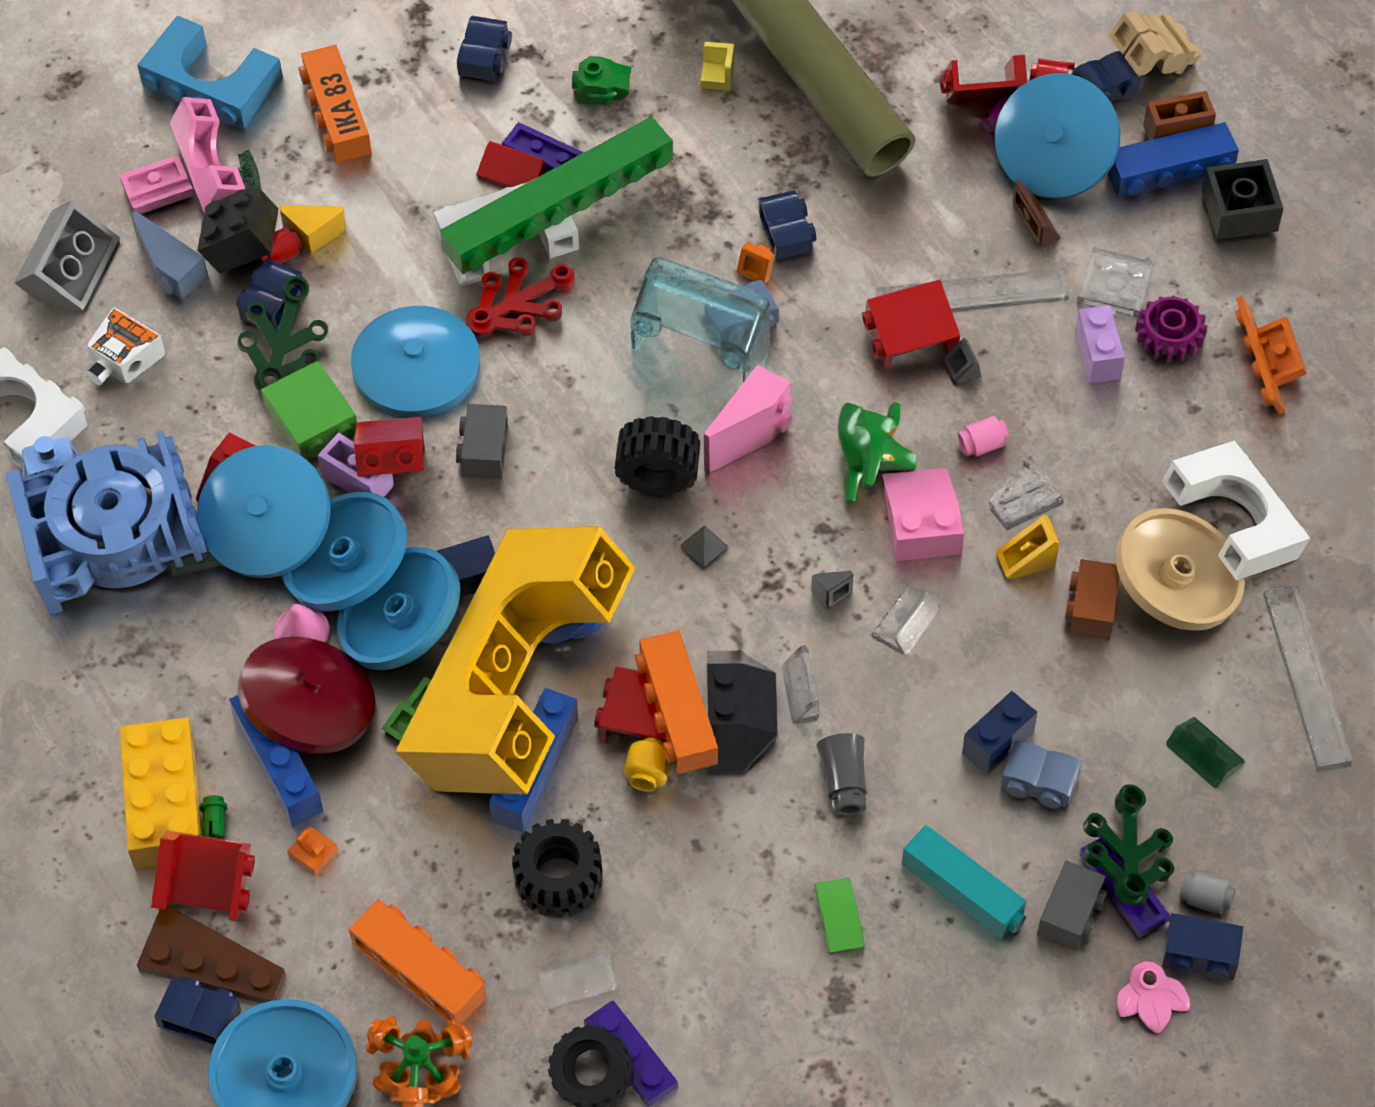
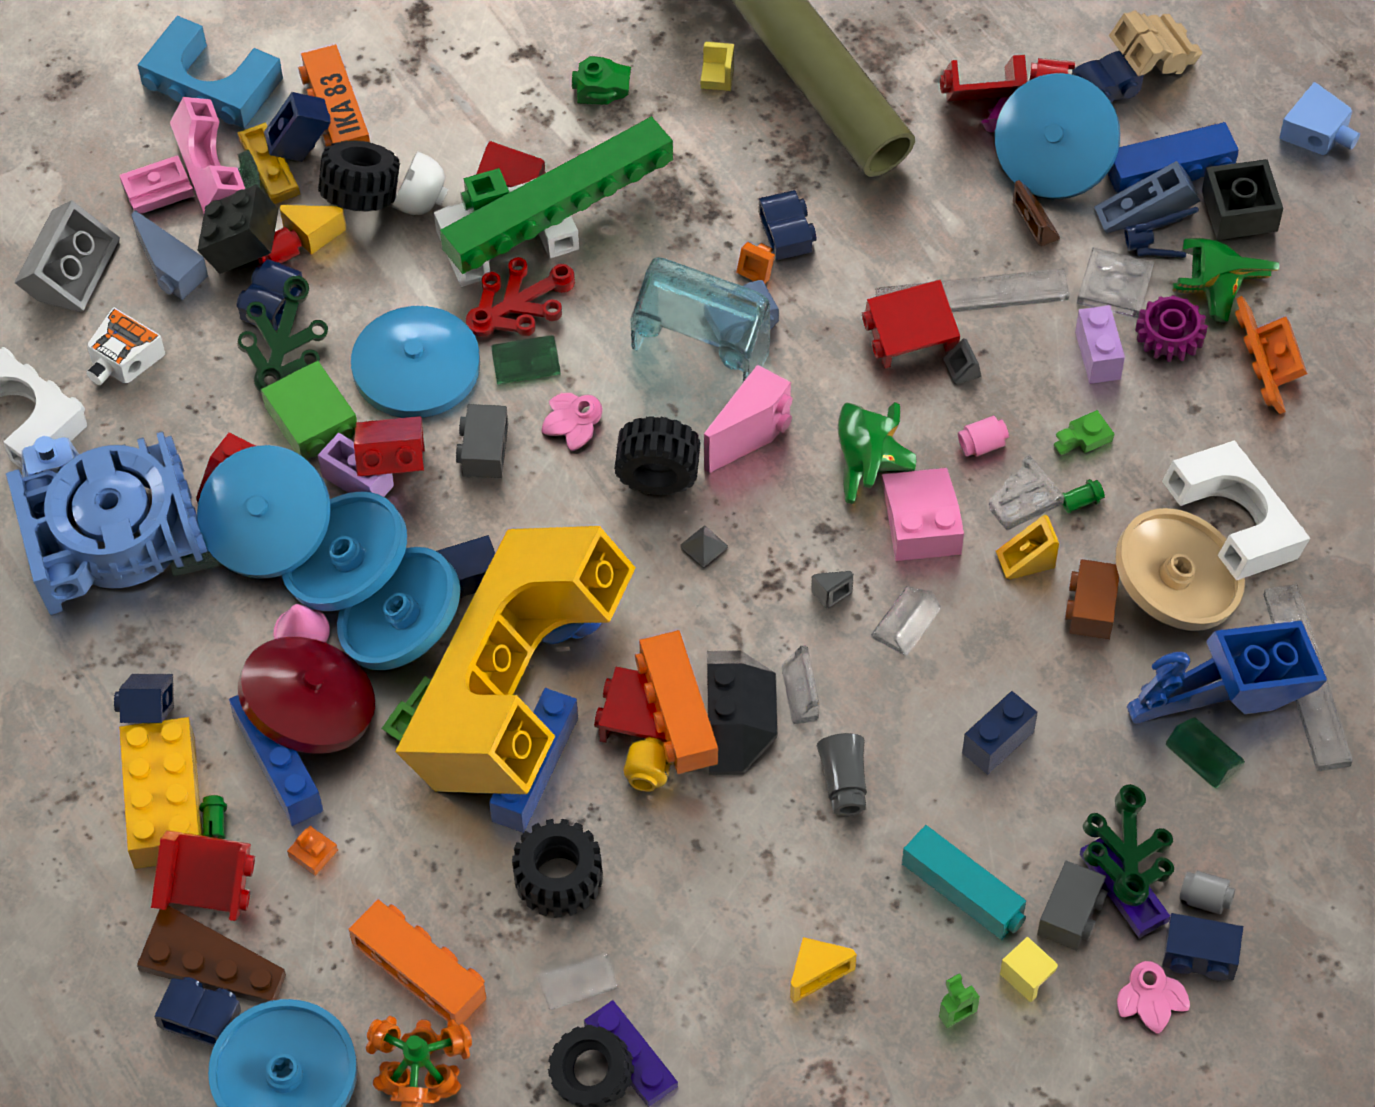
dark blue brick [457,15,512,81] -> none
dark purple plate [502,122,584,172] -> none
bright green slope [814,877,865,954] -> none
sand blue brick [1001,741,1082,809] -> none
dark orange brick [1143,91,1216,140] -> none
none -> dark blue brick [114,674,174,723]
none -> yellow tile [237,122,301,204]
none -> dark blue brick [264,92,331,162]
none -> black tyre [318,140,400,212]
none -> white cylinder [392,151,448,215]
none -> green brick [460,168,509,212]
none -> clear green slope [491,335,561,384]
none -> bright pink plate [542,393,603,452]
none -> yellow slope [790,937,857,1003]
none -> bright green plate [939,973,980,1028]
none -> light yellow panel [1000,937,1058,1002]
none -> bright green plate [1054,410,1114,455]
none -> green pin [1060,479,1105,514]
none -> sand blue slope [1094,161,1201,233]
none -> dark blue plant [1124,207,1199,258]
none -> blue slope [1127,620,1327,724]
none -> green piece [1172,238,1279,323]
none -> light blue torso [1279,82,1360,155]

